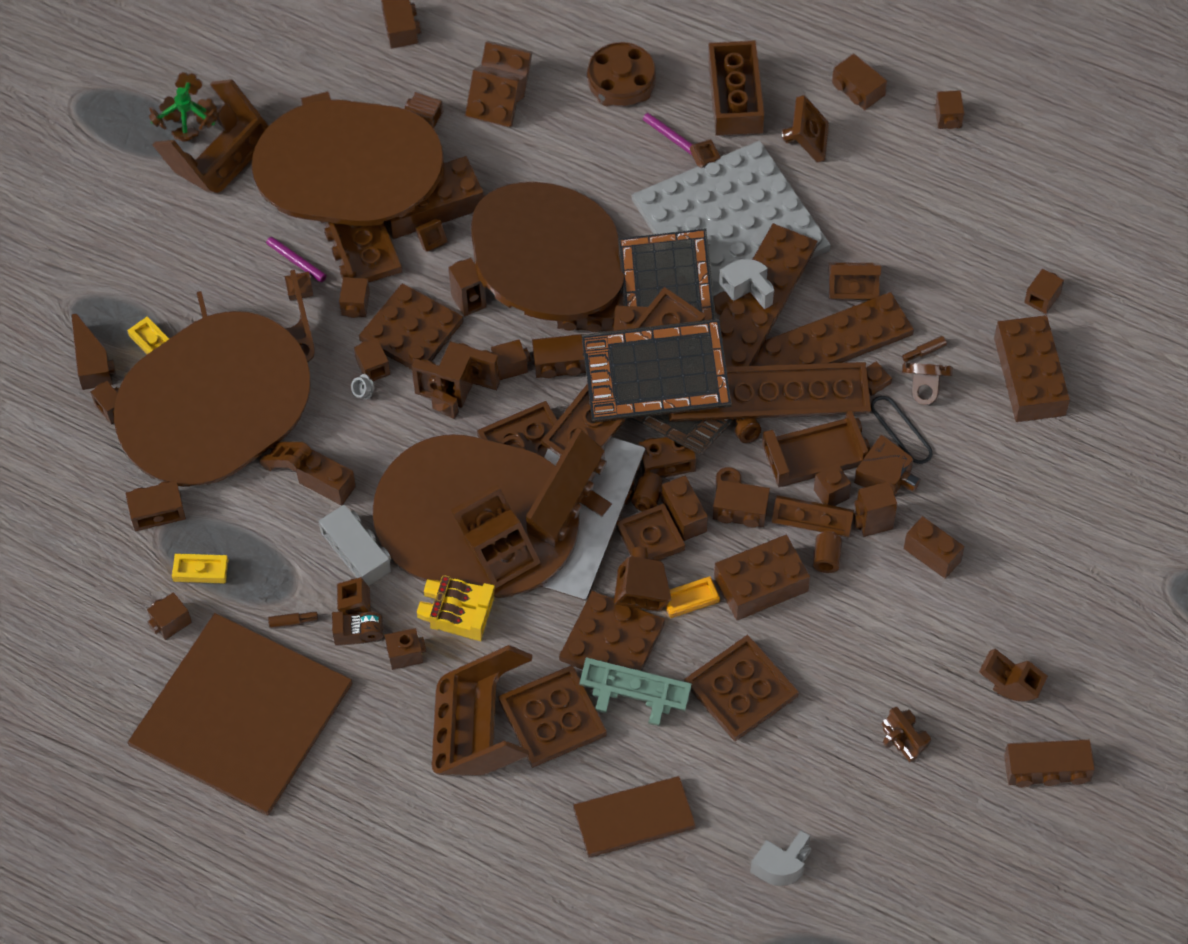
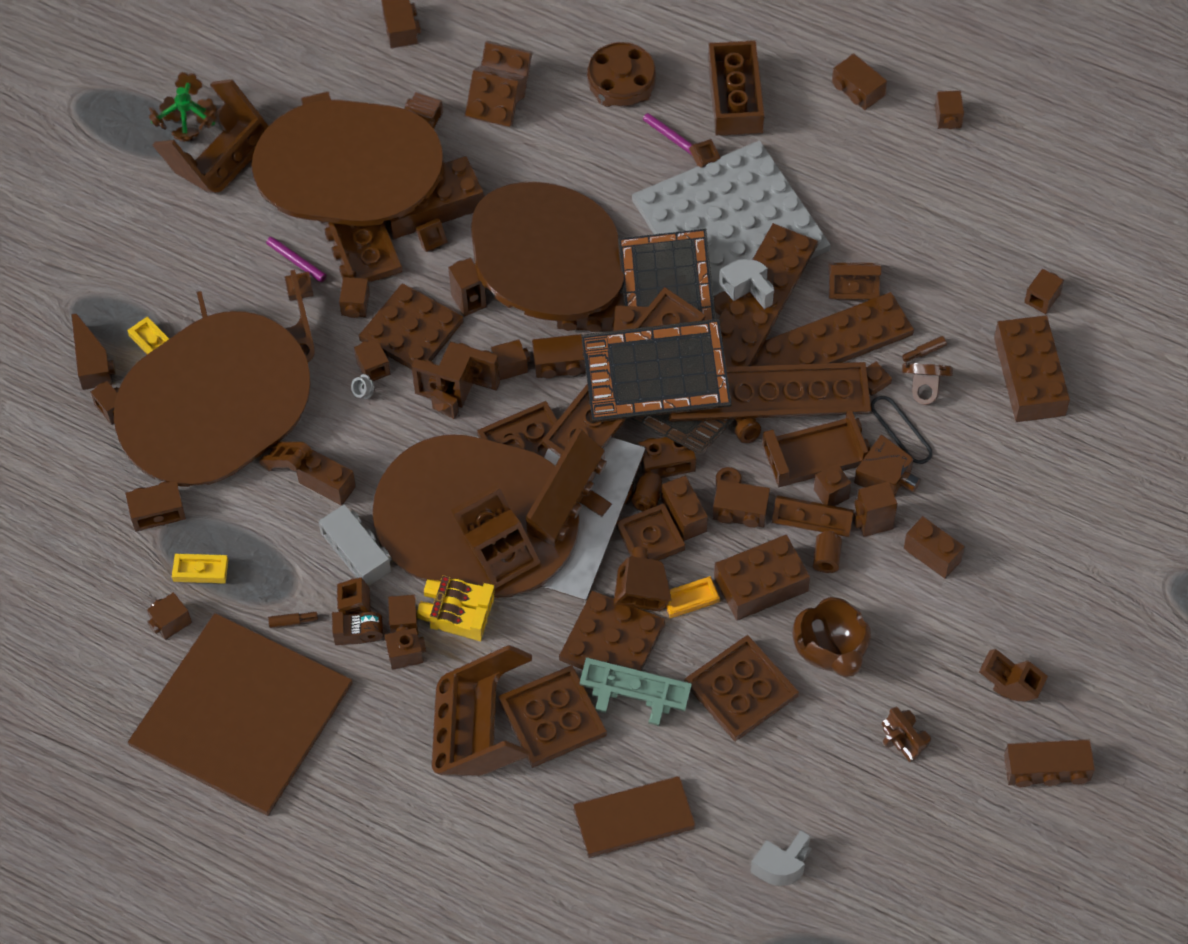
reddish brown tile [782,95,829,162] -> none
none -> reddish brown brick [388,595,418,634]
none -> reddish brown piece [792,597,871,677]

